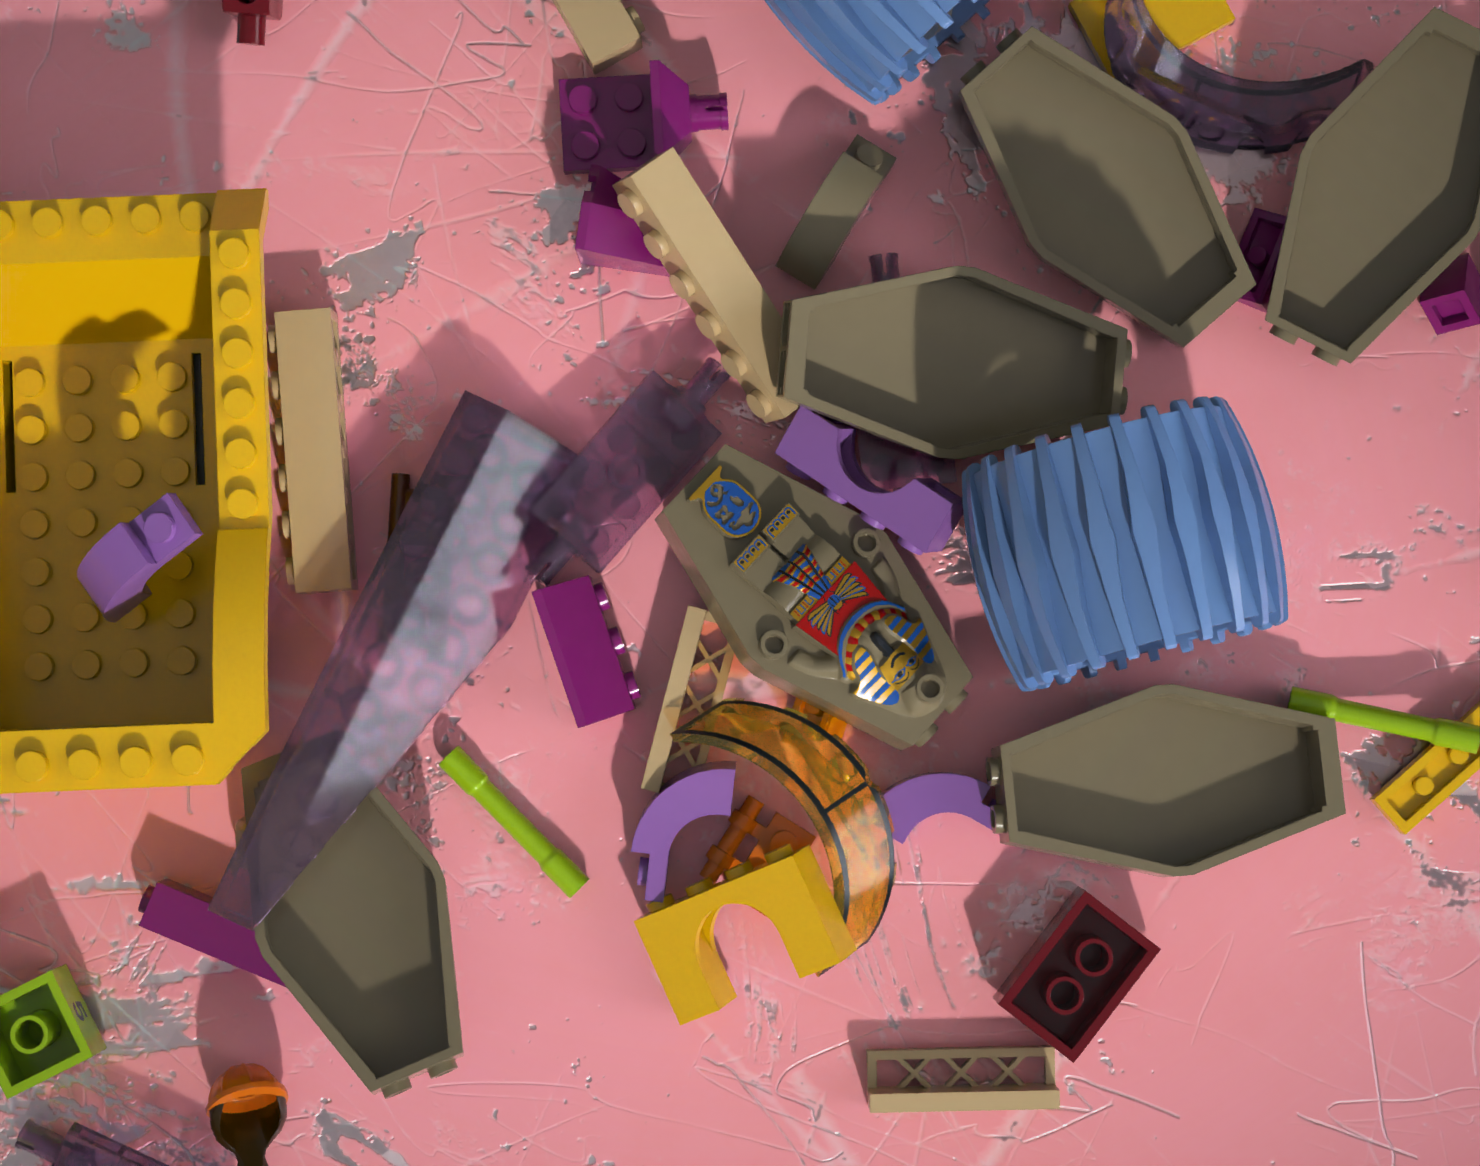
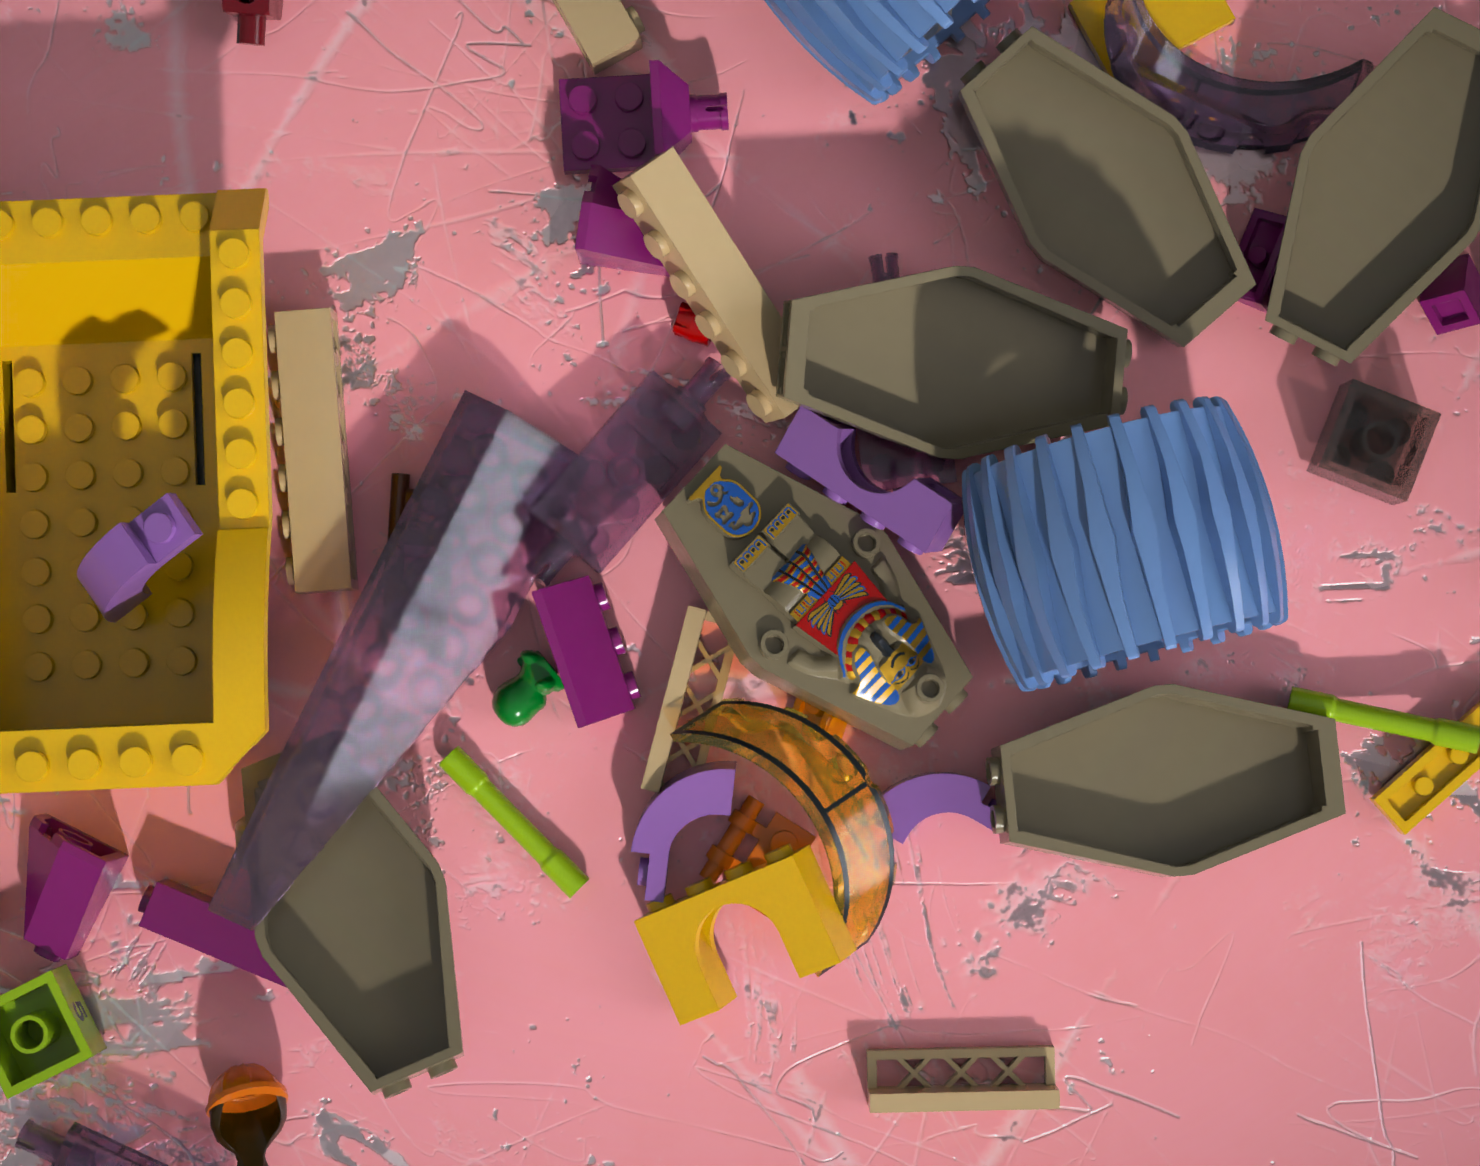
dark tan arch [775,134,897,290] -> none
dark red brick [993,886,1161,1063] -> none
none -> magenta slope [24,813,129,962]
none -> green animal [492,650,564,727]
none -> red hose [673,302,712,347]
none -> clear smoke brick [1306,379,1441,505]

